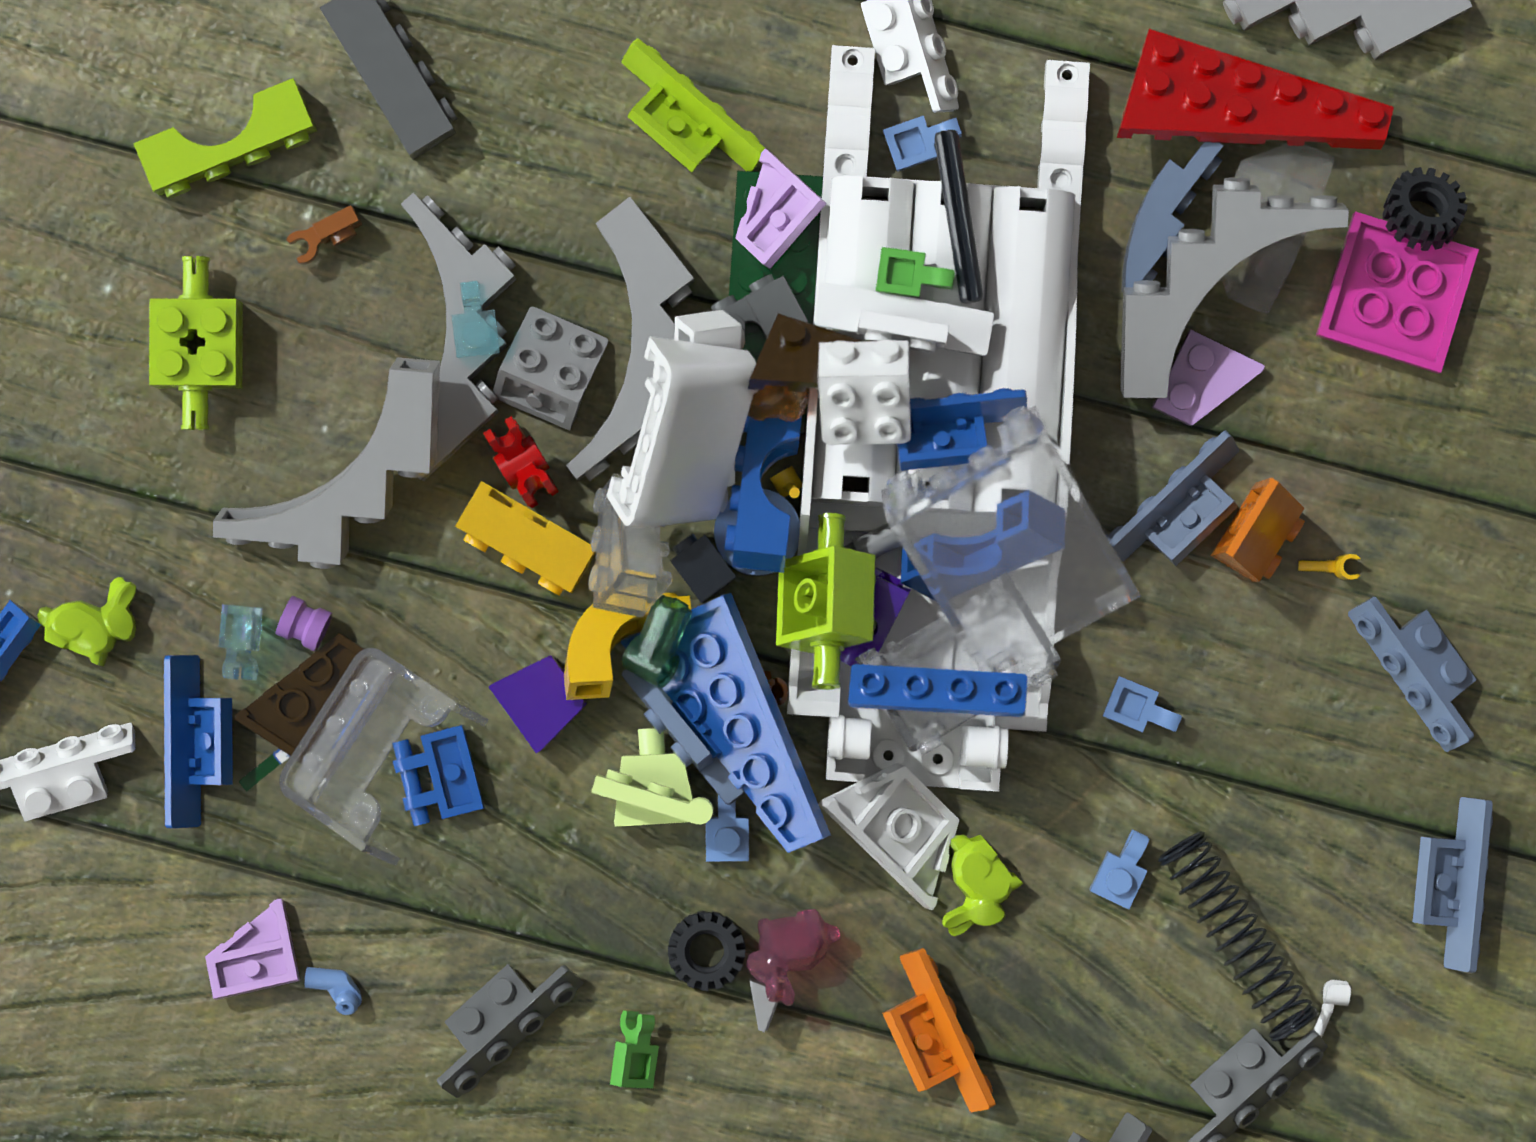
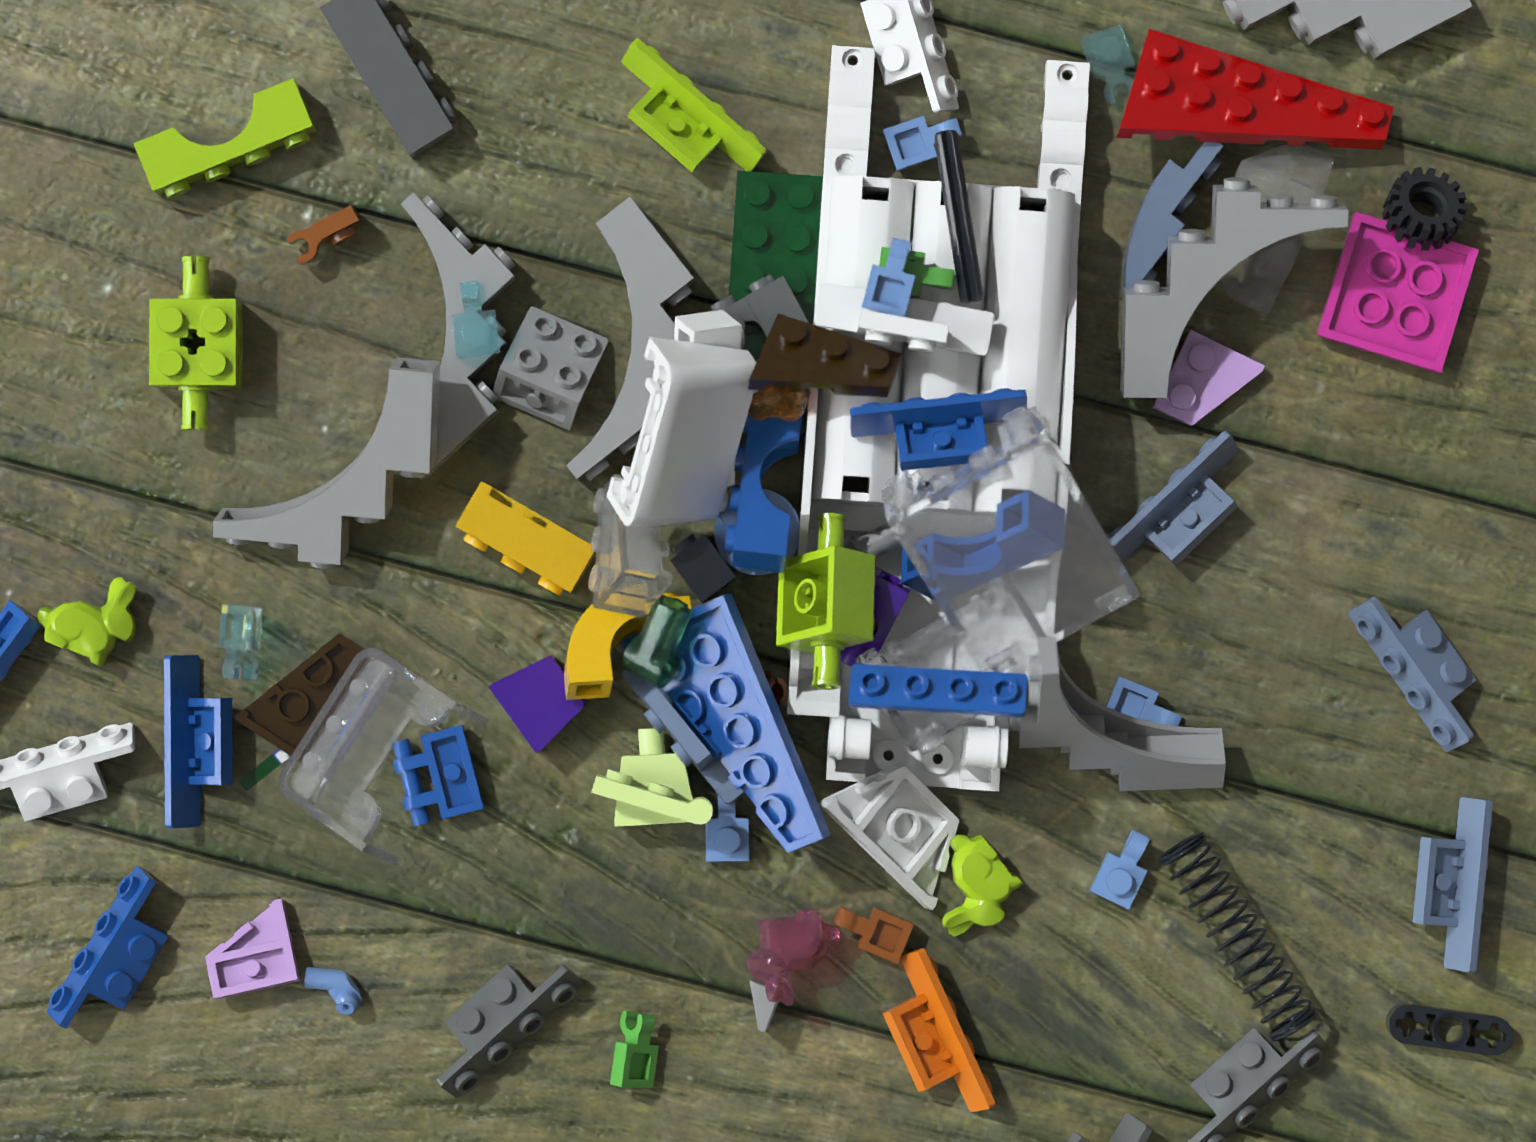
medium lavender wheel [275,596,333,652] -> none
red pin [483,416,559,509] -> none
black tyre [668,911,745,991] -> none
lavender wing [735,148,827,268] -> none
yellow hand [770,466,802,498] -> none
white bracket [818,340,911,445] -> none
orange slope [1210,477,1305,582] -> none
yellow hand [1298,554,1361,580] -> none
white hand [1314,980,1351,1038] -> none
none -> blue bracket [47,866,169,1029]
none -> dark orange plate [833,906,914,964]
none -> medium blue plate [861,237,916,317]
none -> light grey arch [1008,637,1226,791]
none -> clear light blue plate [1080,24,1135,106]
none -> black beam [1386,1003,1513,1055]

